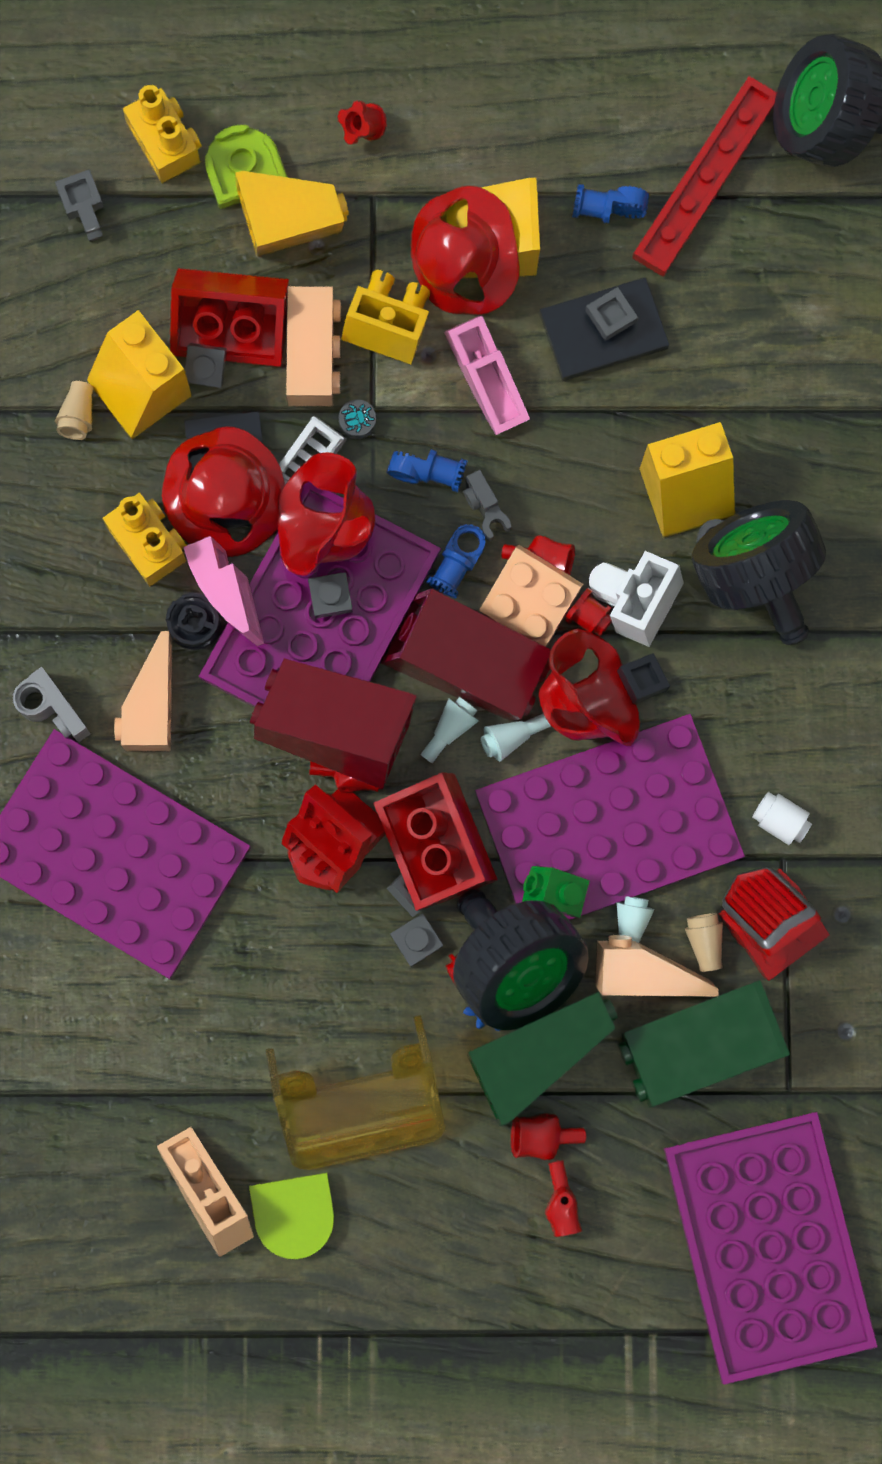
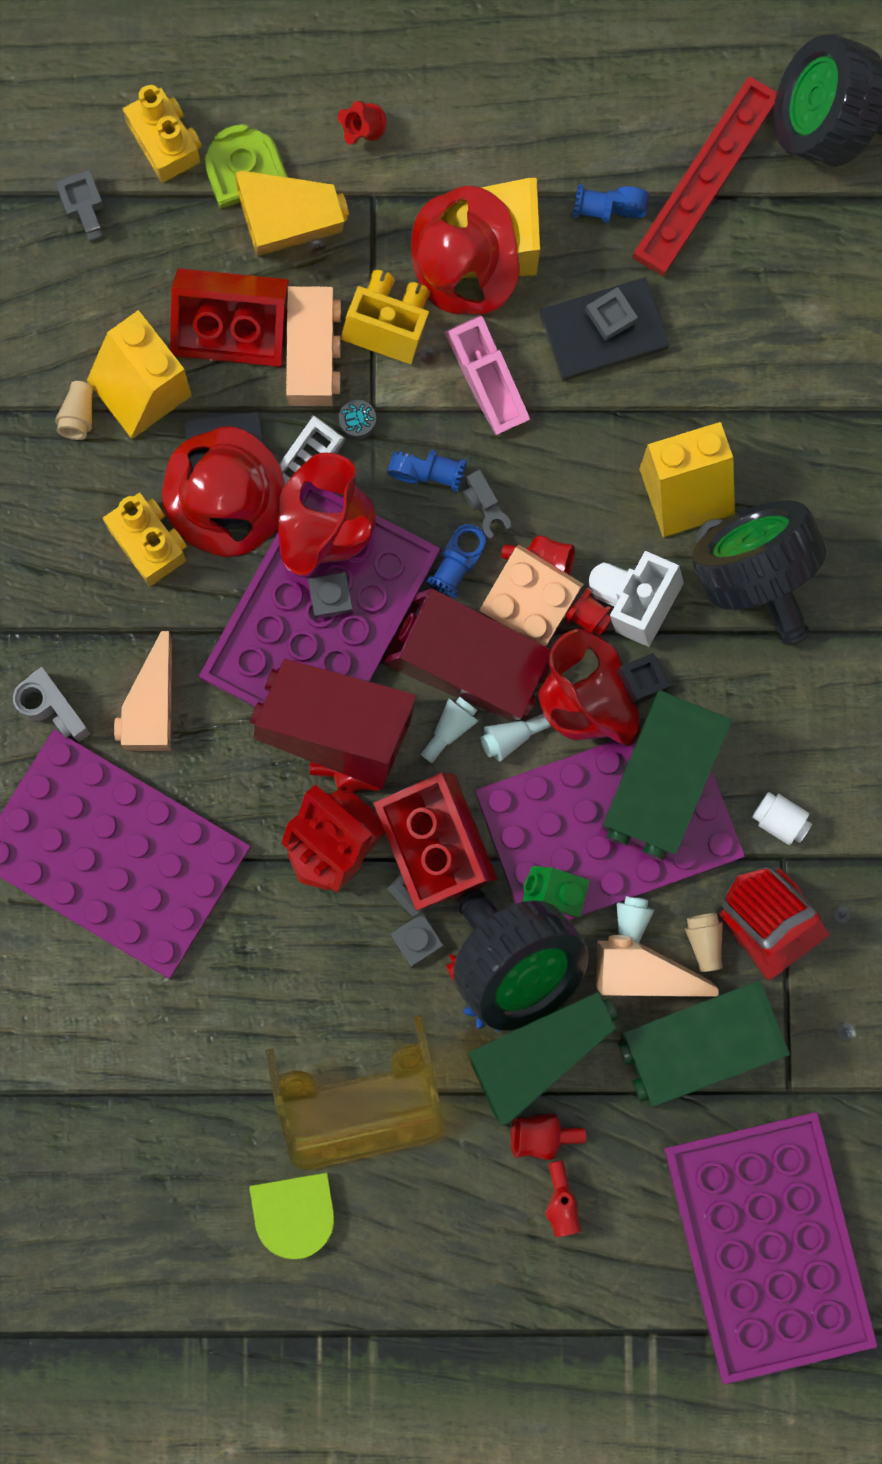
light nougat slope [157,1127,254,1257] -> none
black wheel [166,592,221,651] -> none
bright pink slope [183,536,264,646] -> none
dark grey plate [185,343,227,388] -> none
none -> dark green slope [600,690,732,861]

